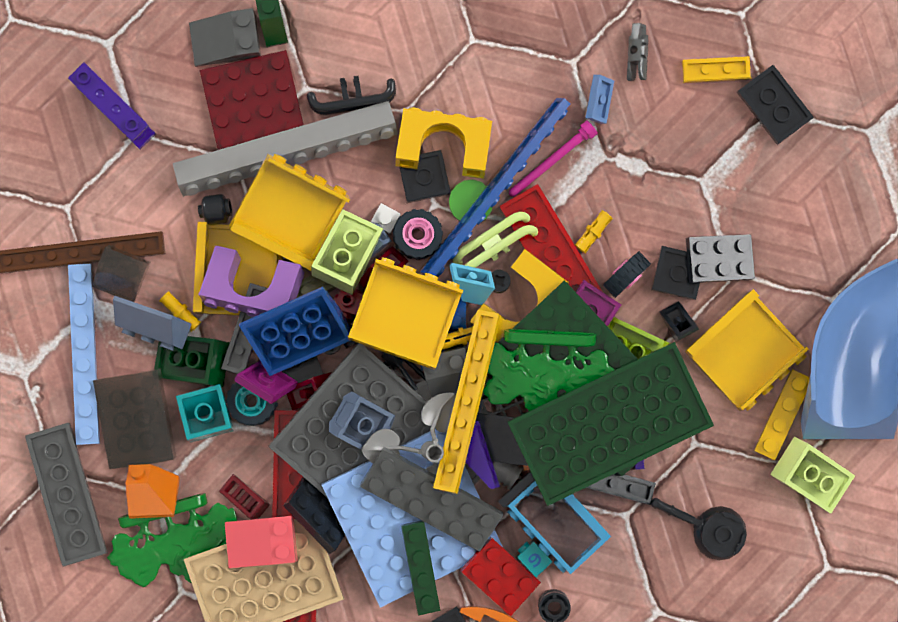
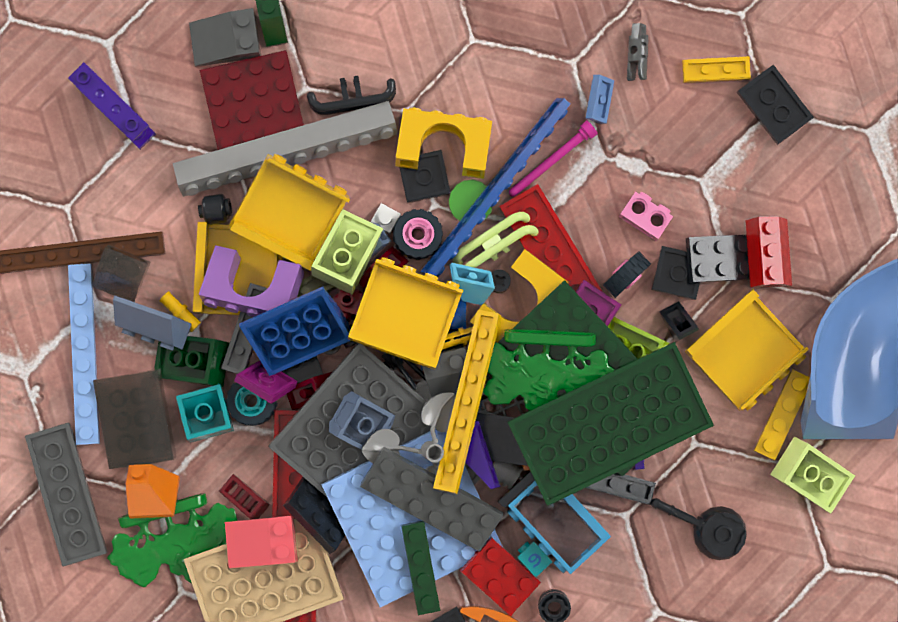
yellow pin [575,210,613,254] -> none
none -> bright pink brick [619,192,673,241]
none -> red slope [745,216,792,288]

